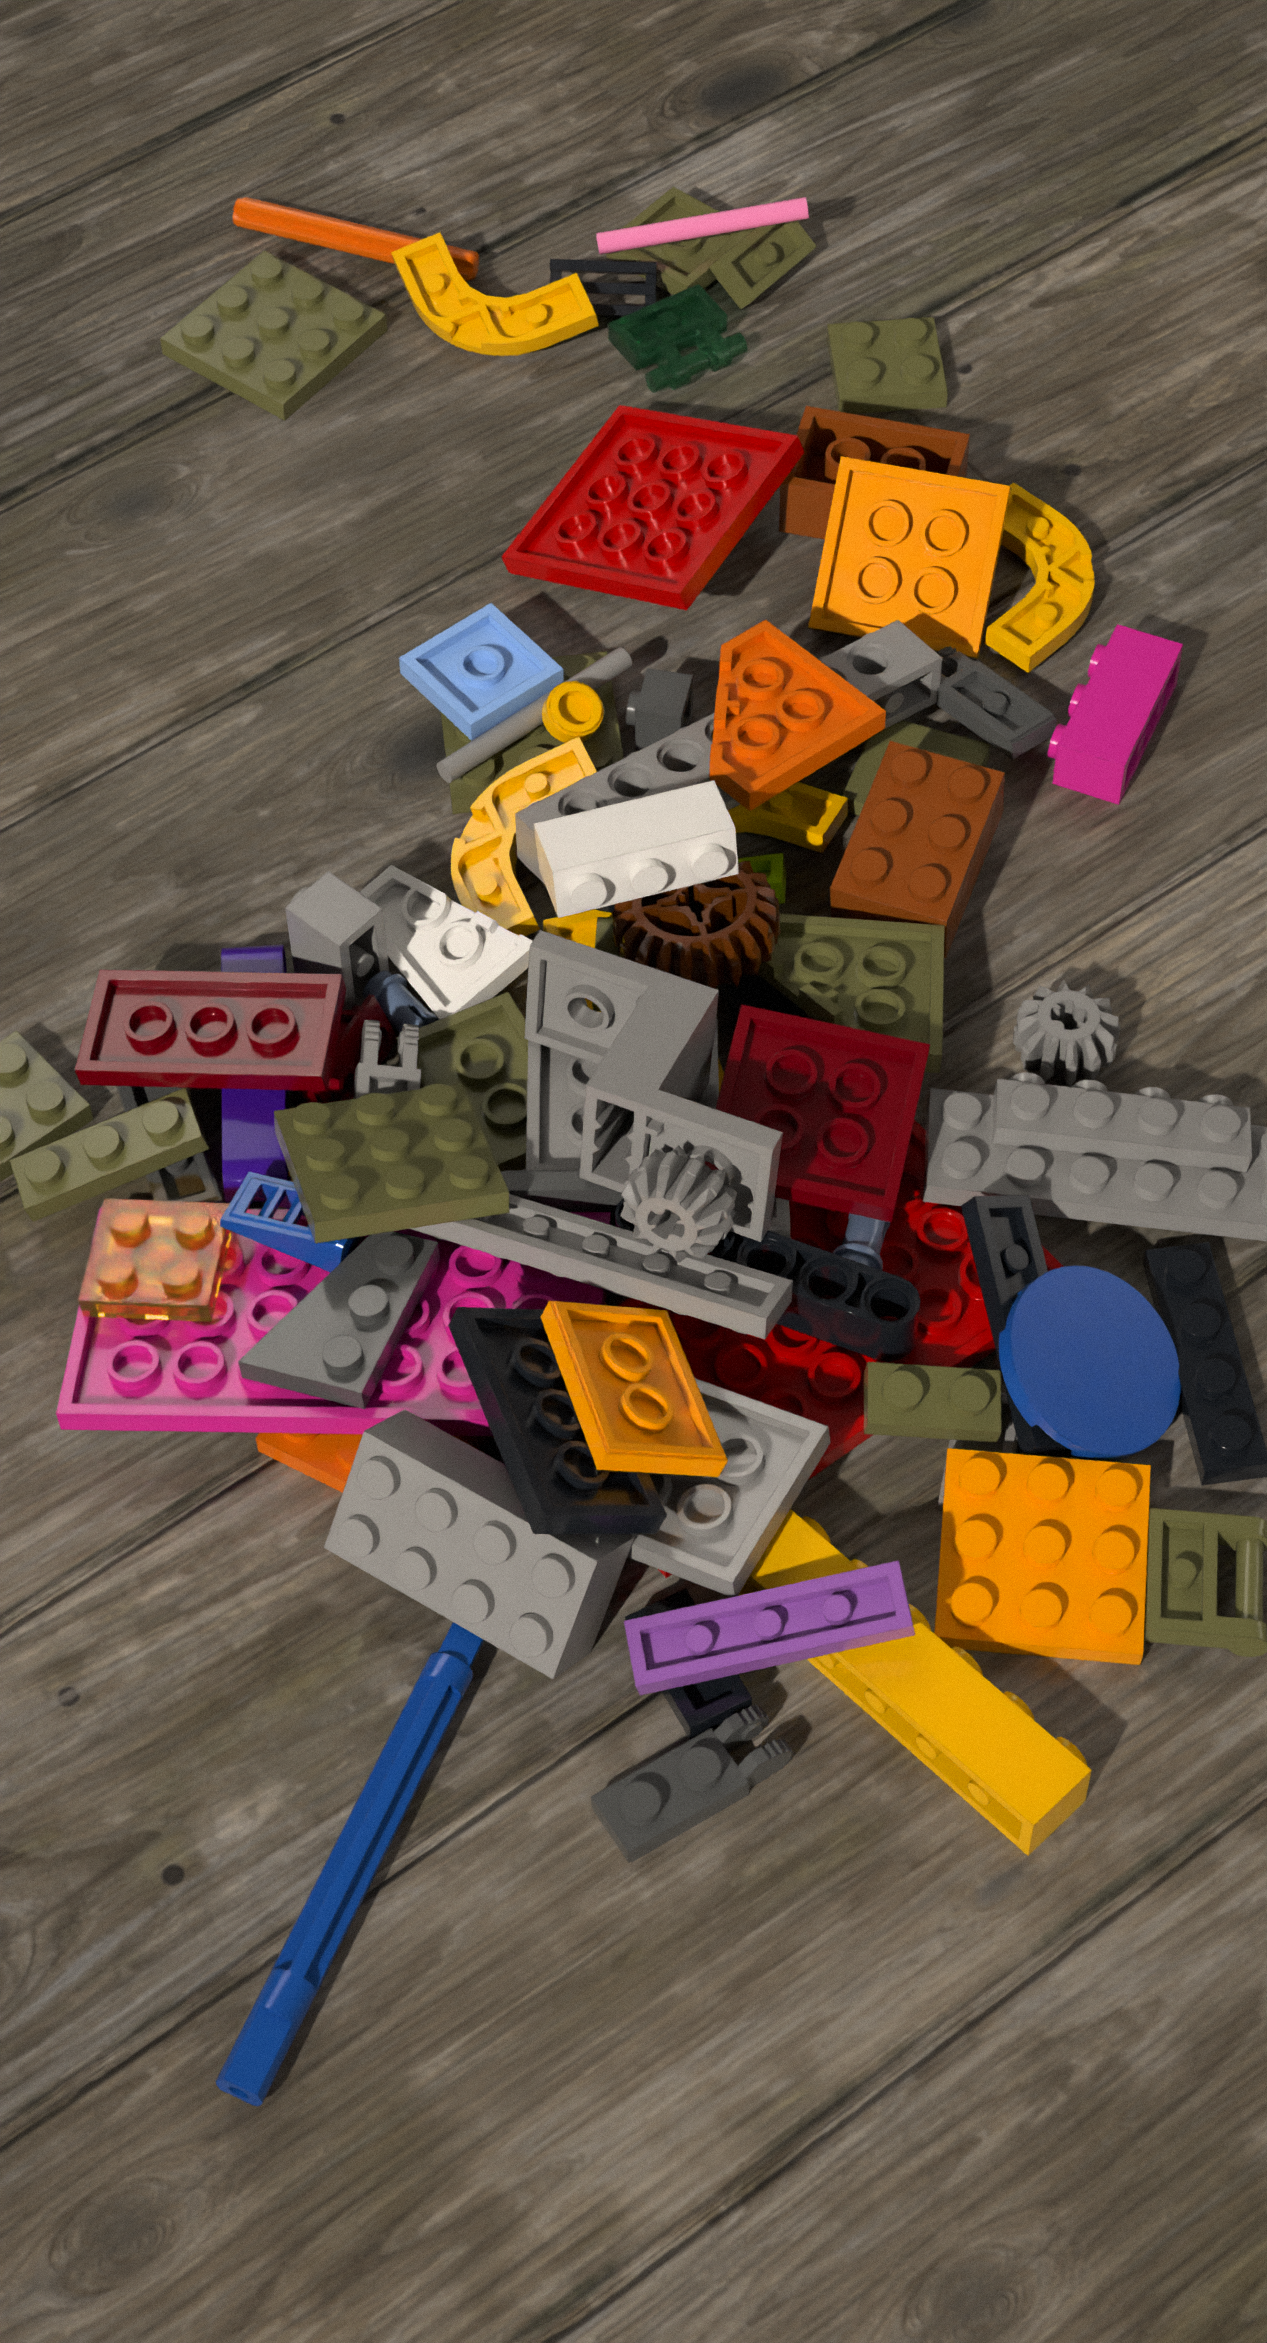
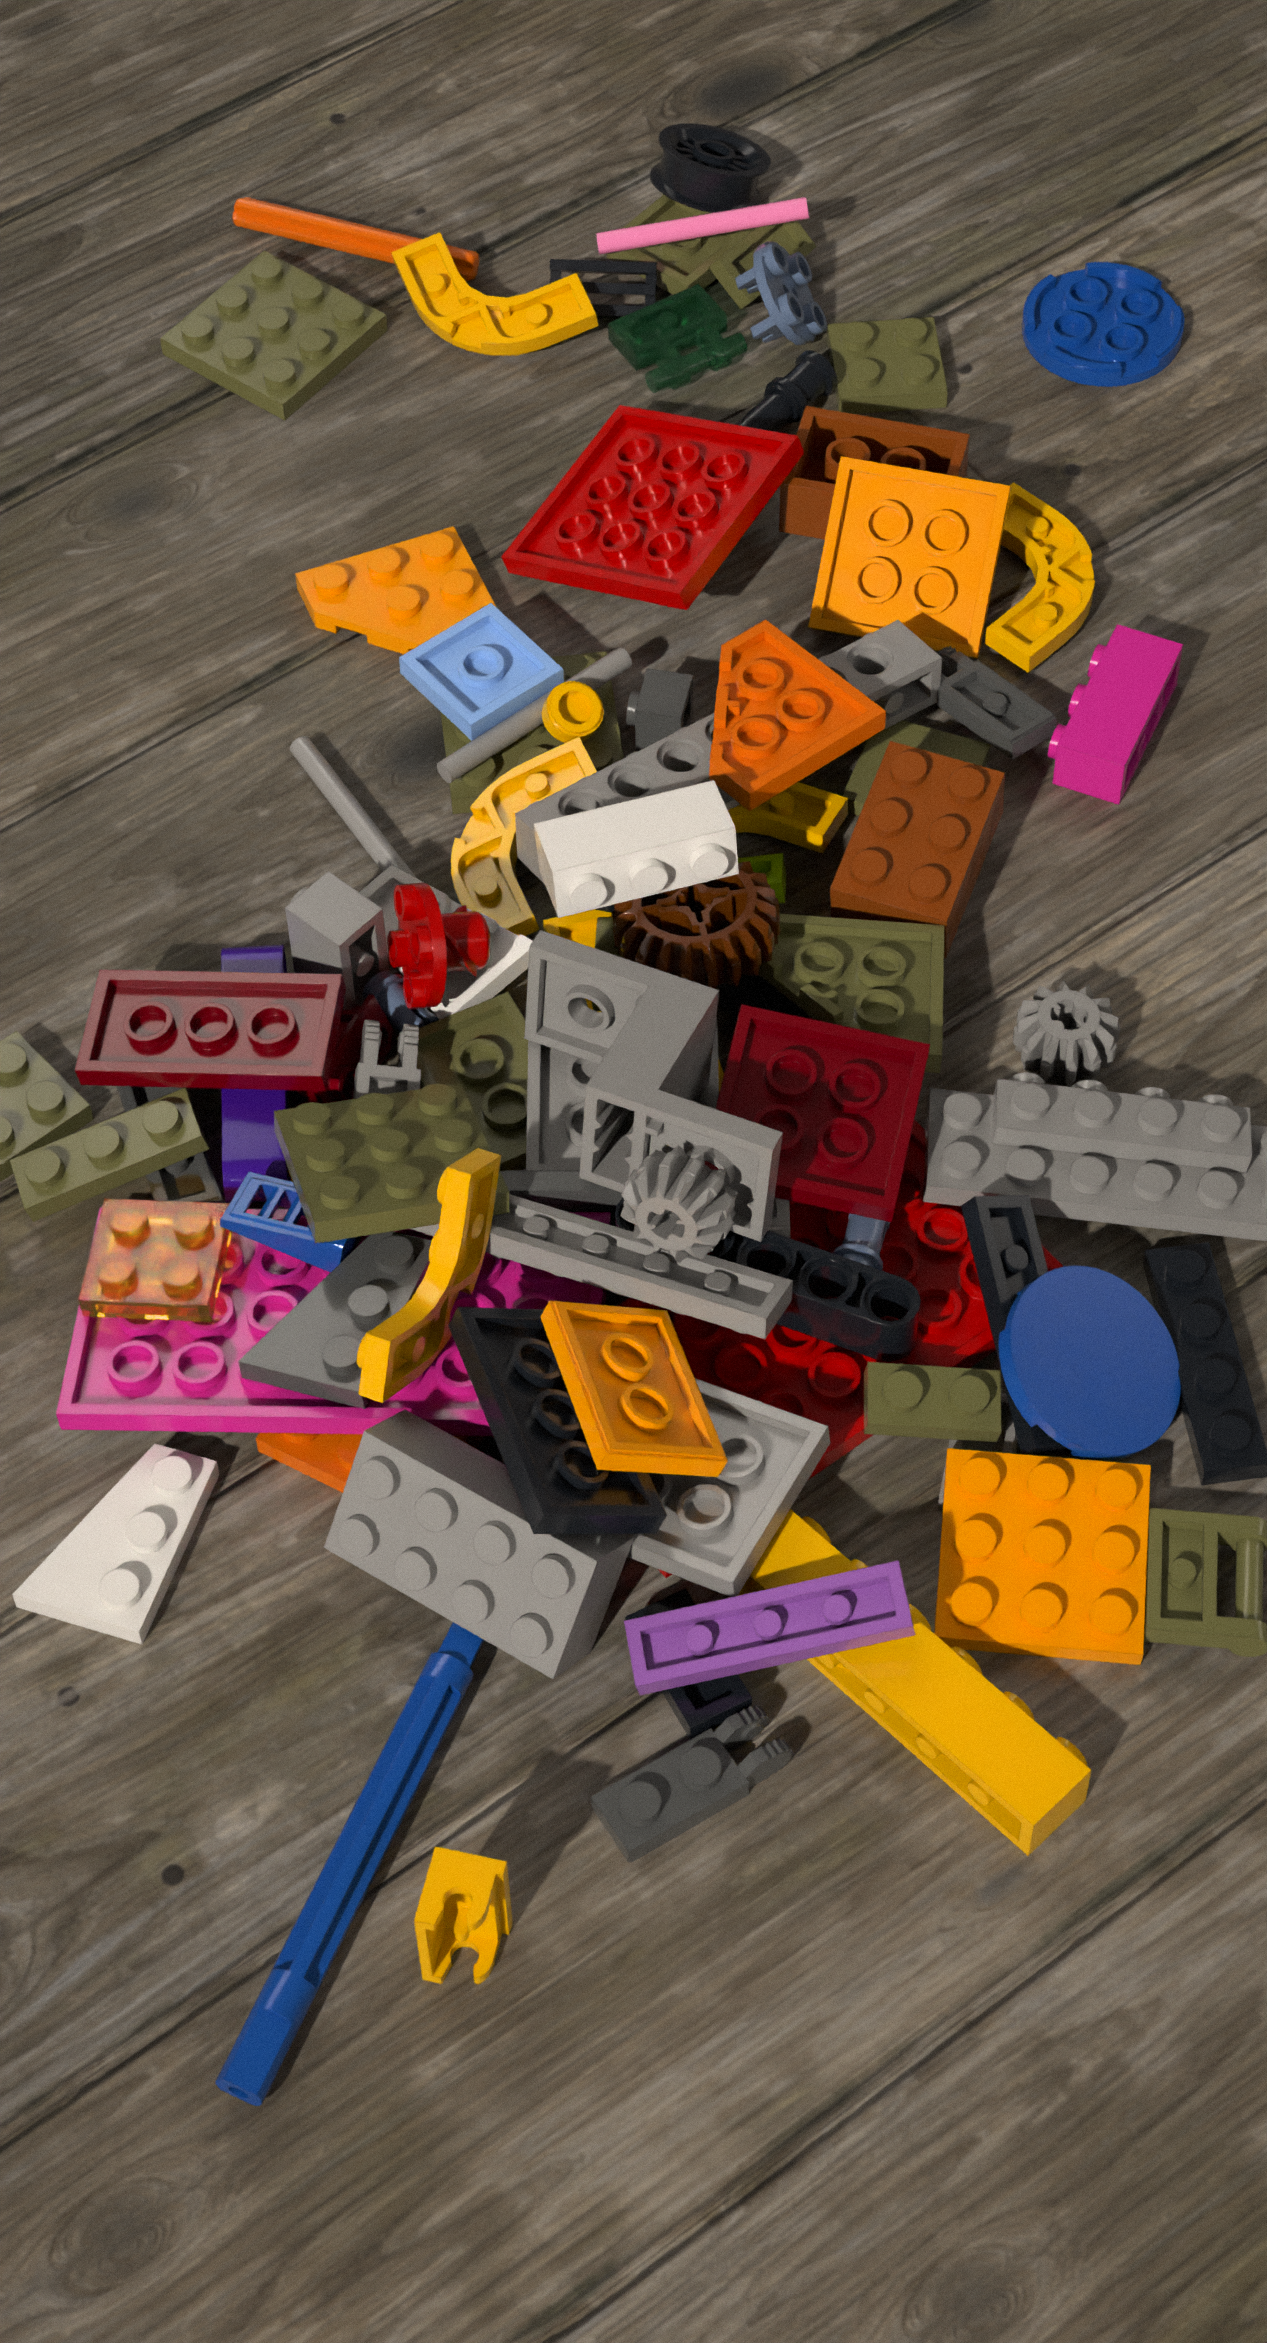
none -> white wing [12,1444,219,1645]
none -> light grey bar [290,736,418,879]
none -> light orange plate [295,526,497,654]
none -> yellow plate [357,1148,501,1403]
none -> red plate [387,883,491,1009]
none -> yellow hinge [414,1846,513,1984]
none -> black wheel [650,123,771,213]
none -> black pin [734,350,838,432]
none -> sand blue plate [735,241,827,345]
none -> blue tile [1022,262,1184,387]

